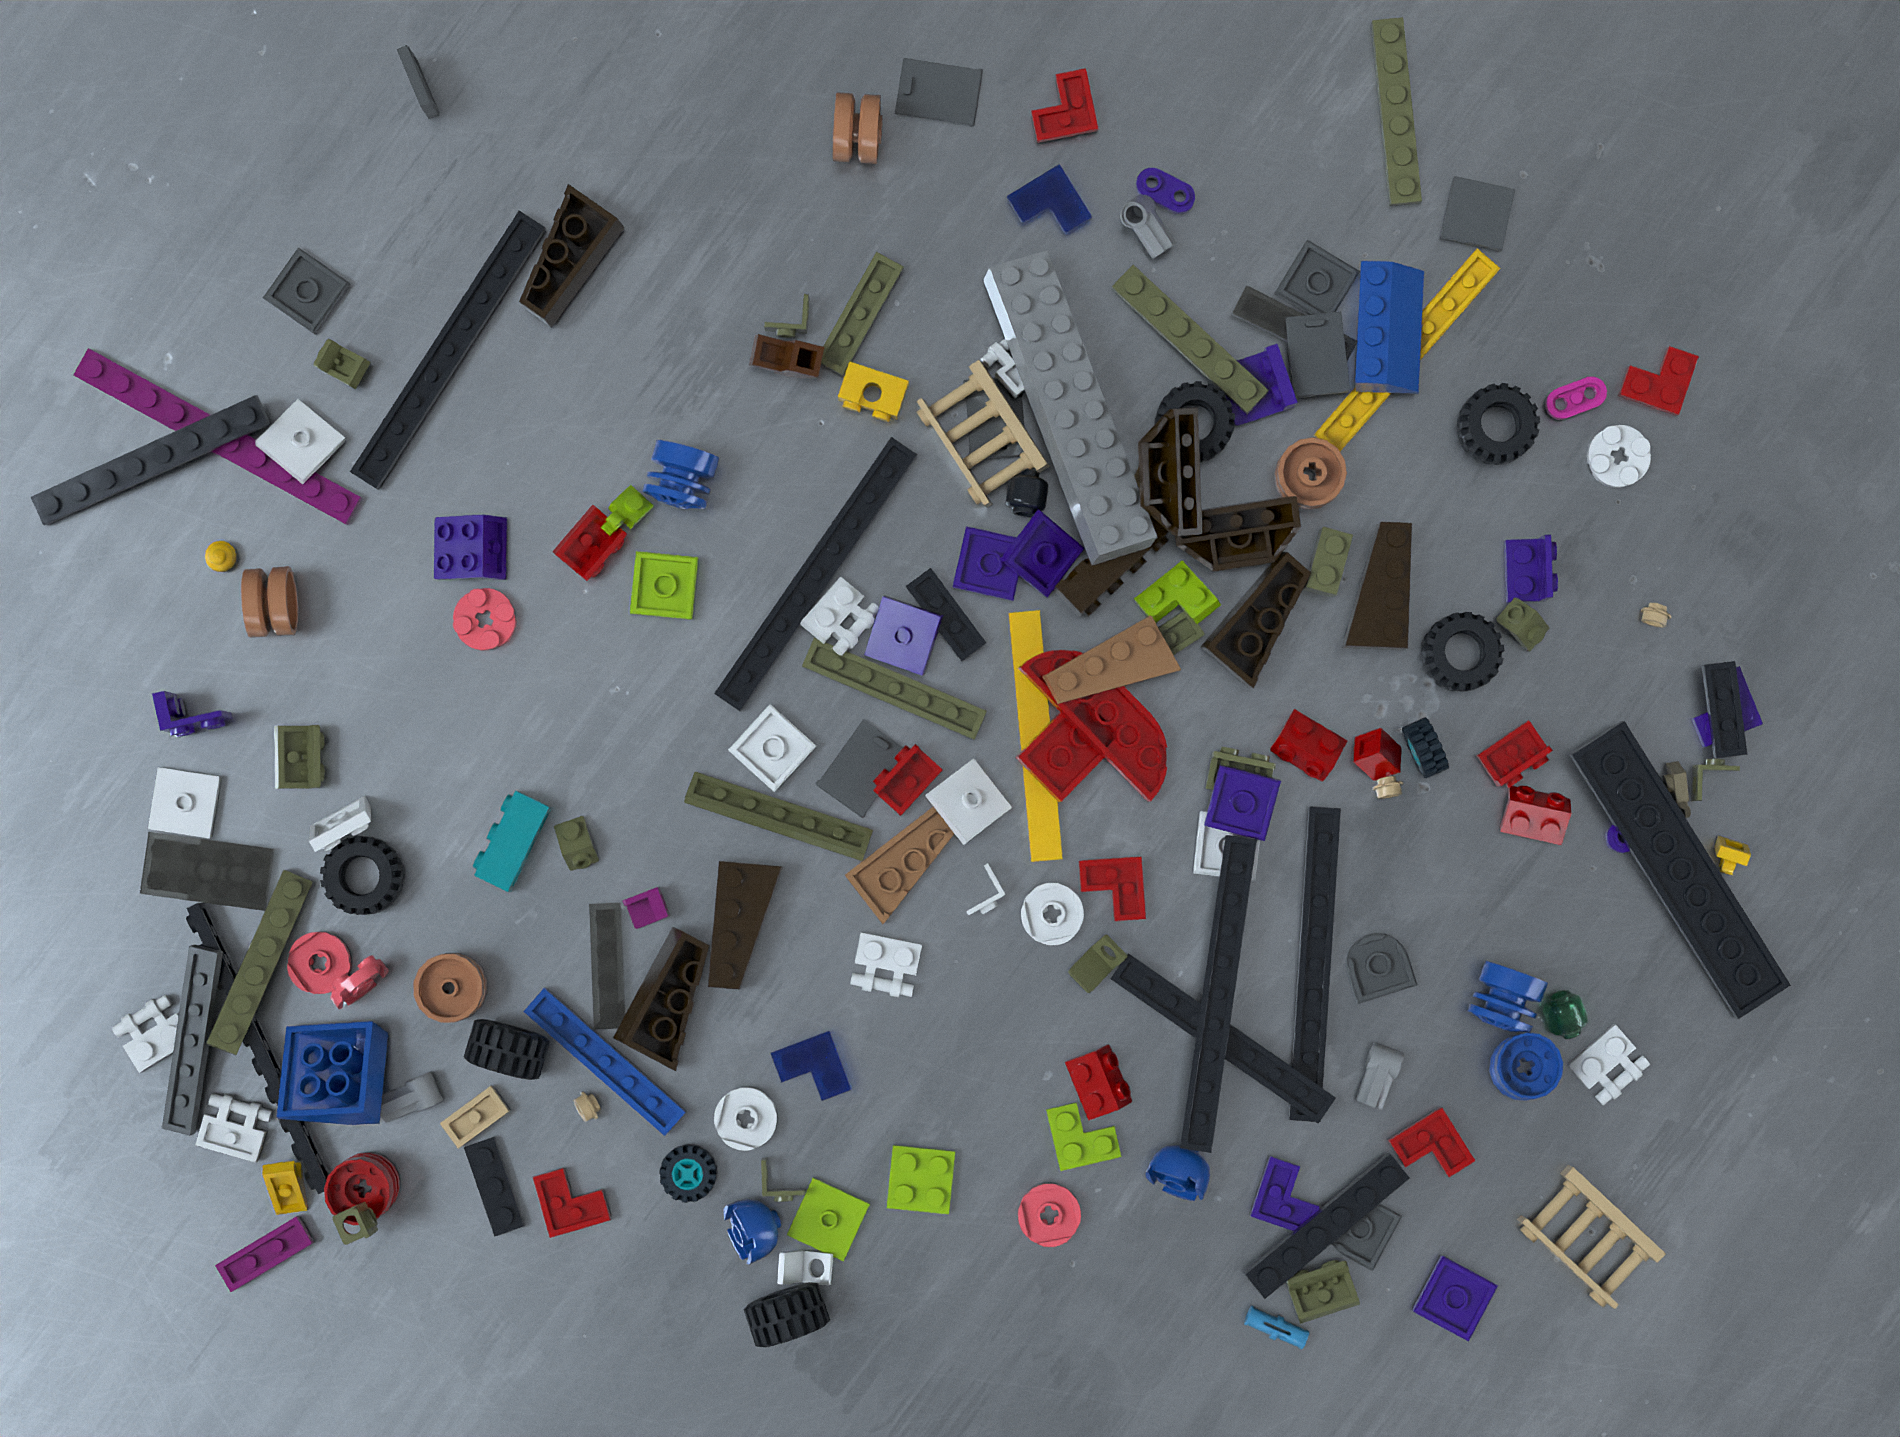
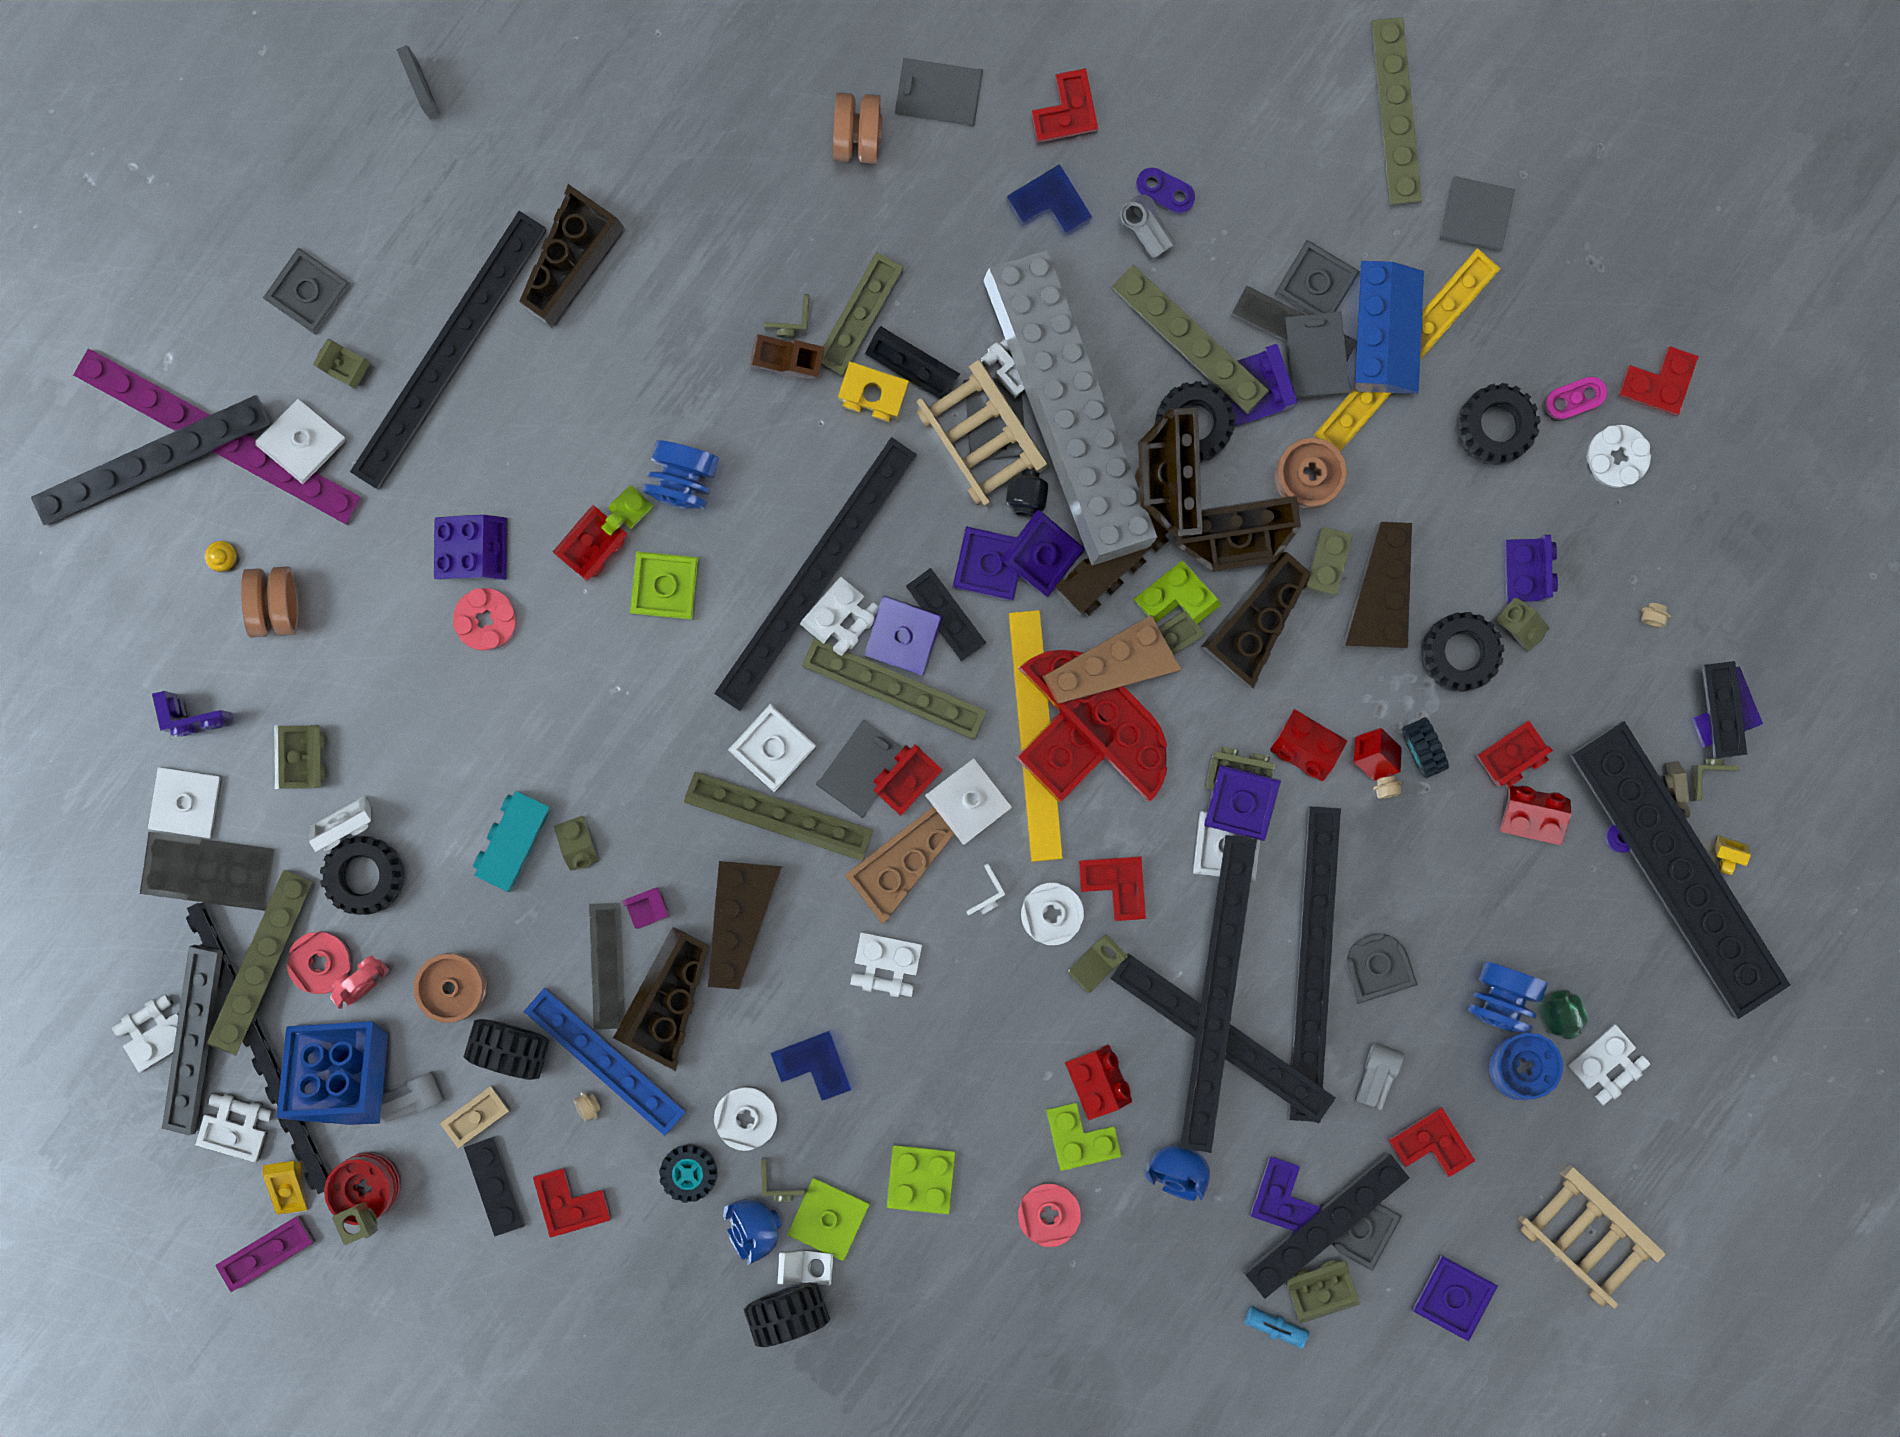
none -> black plate [865,326,960,399]

